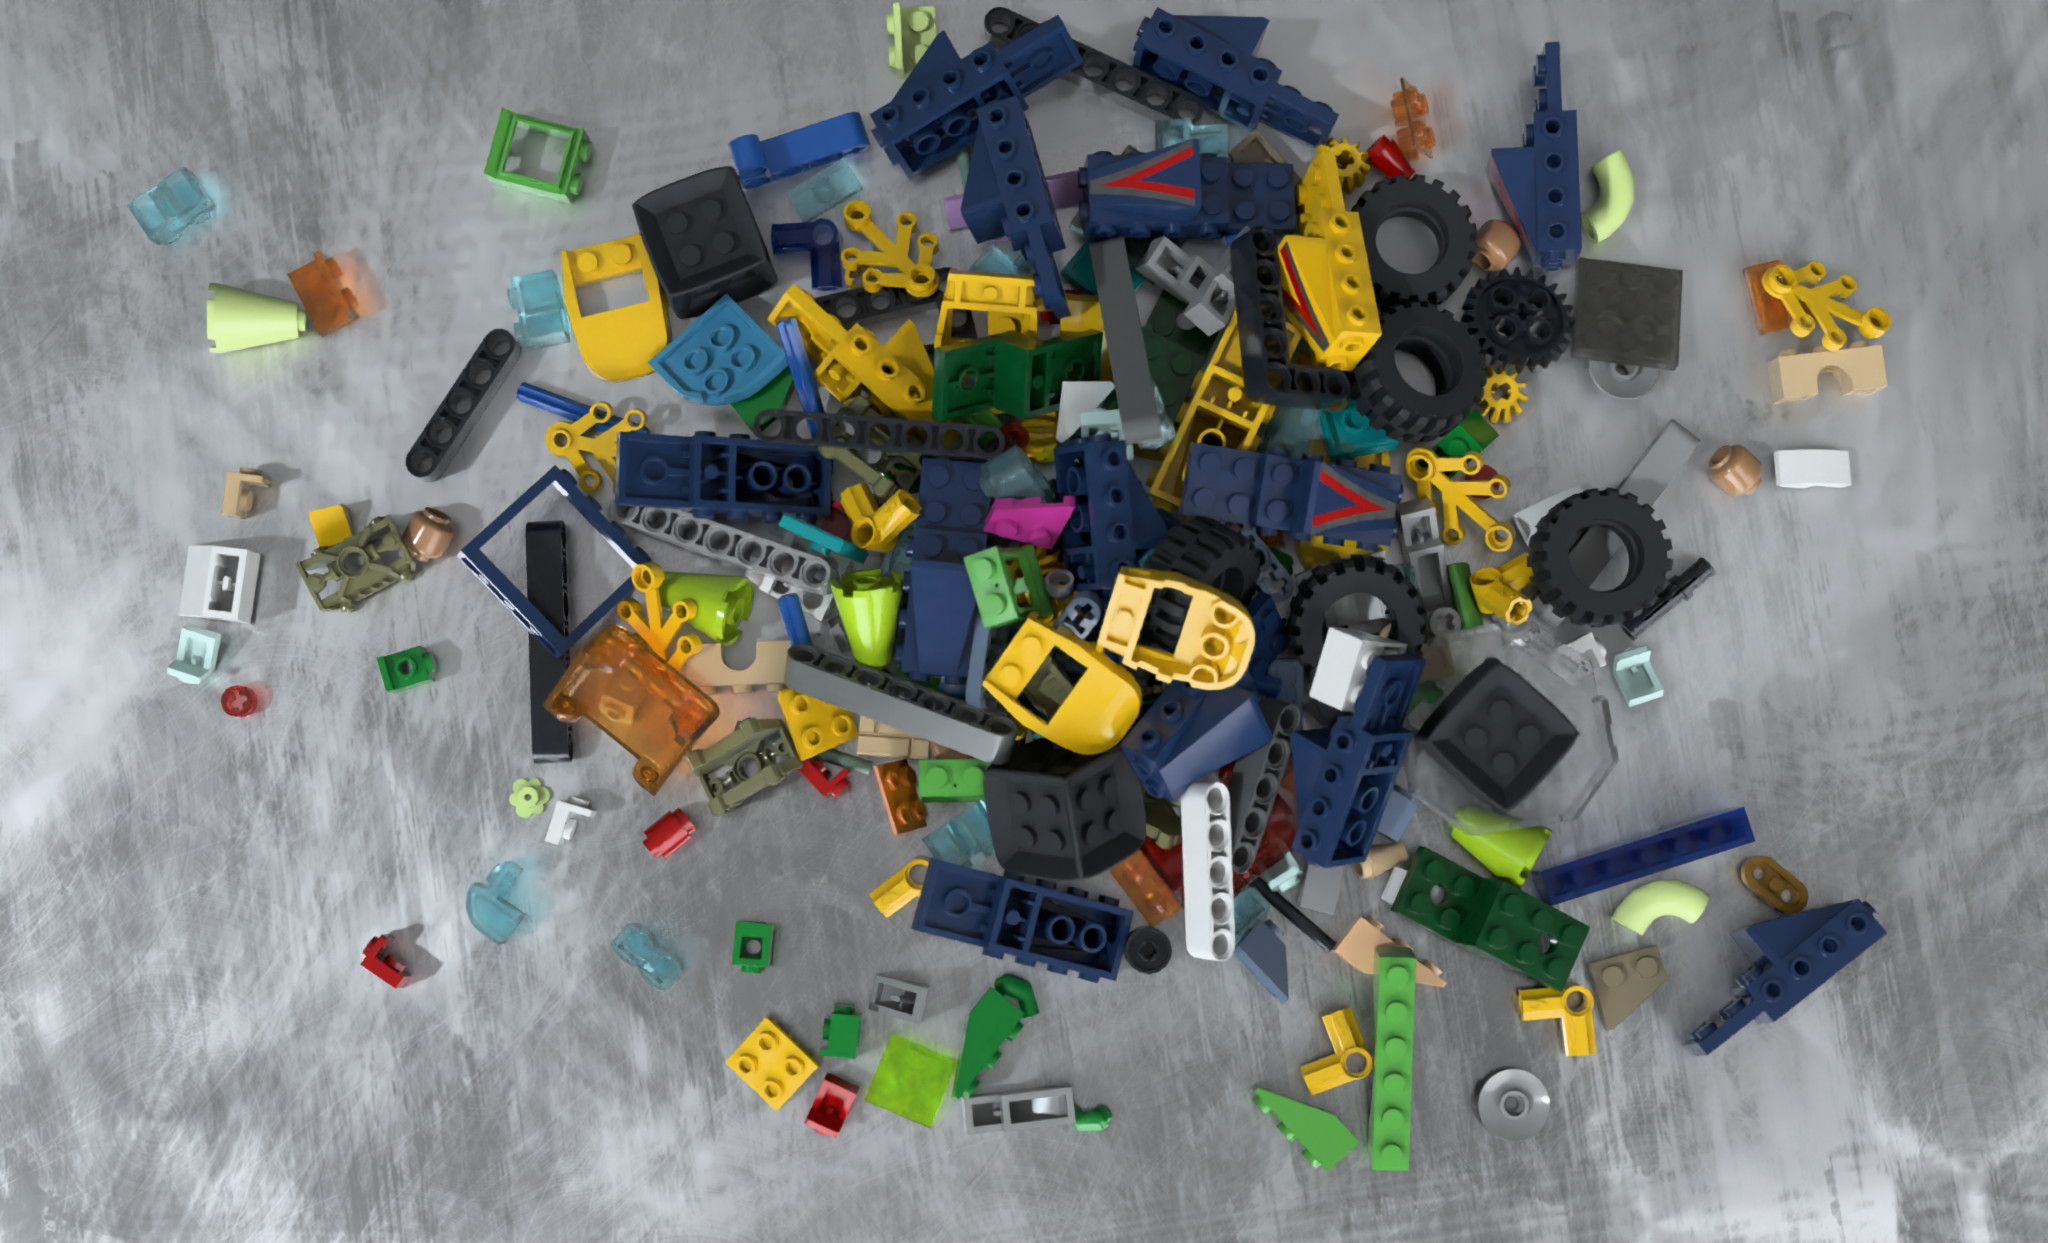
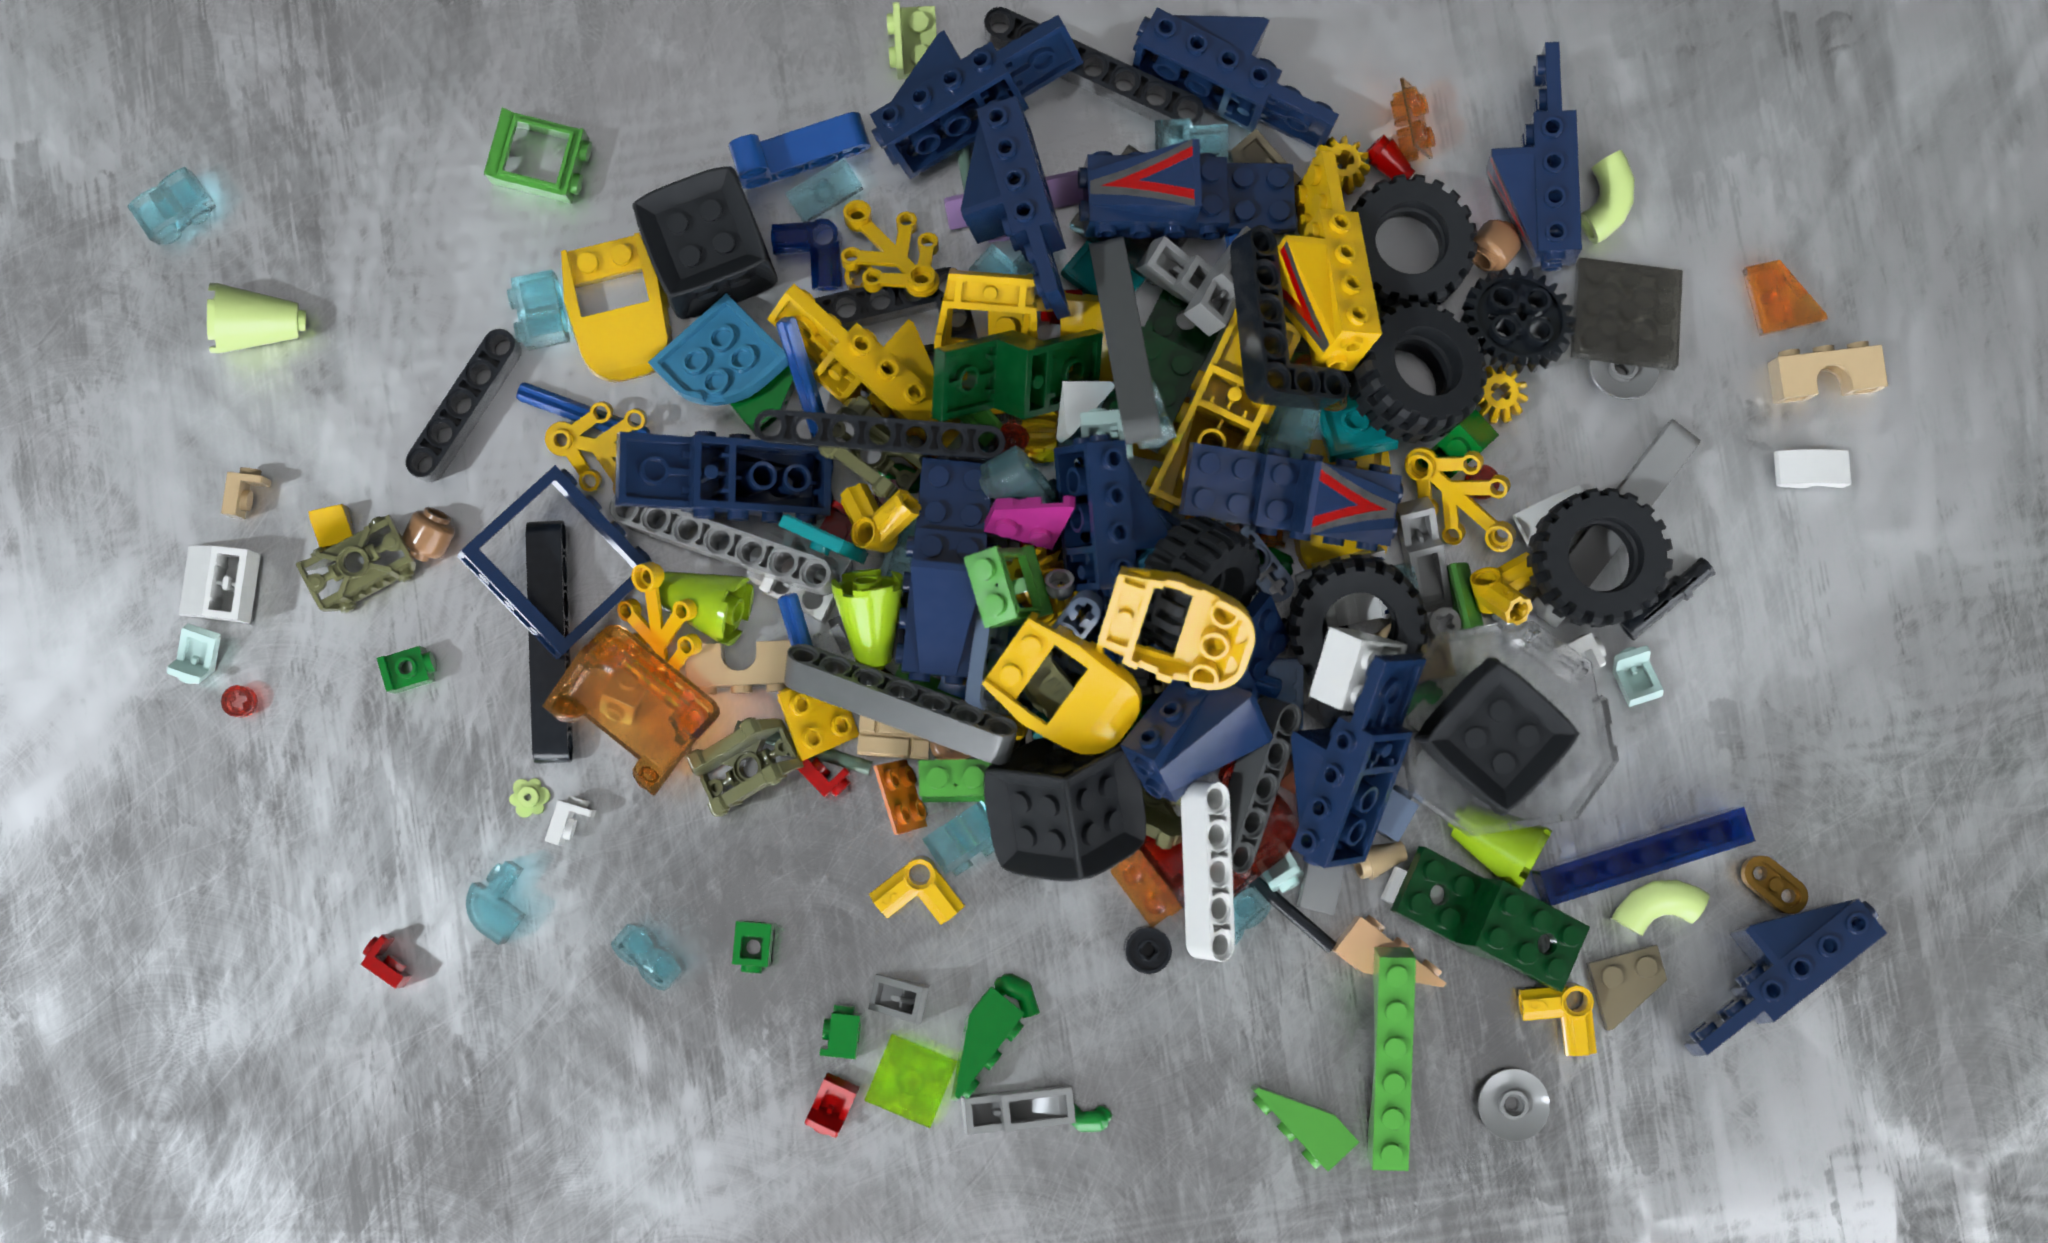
clear orange bracket [287,251,360,337] -> none
red brick [643,808,696,859] -> none
yellow hinge [725,1016,819,1111] -> none
dark blue wedge [911,857,1134,983] -> none
sand blue slope [1233,918,1289,1004] -> none
yellow piece [1300,1006,1373,1096] -> none
medium nougat head [1709,445,1763,497] -> none
yellow plant [1762,261,1891,351] -> none

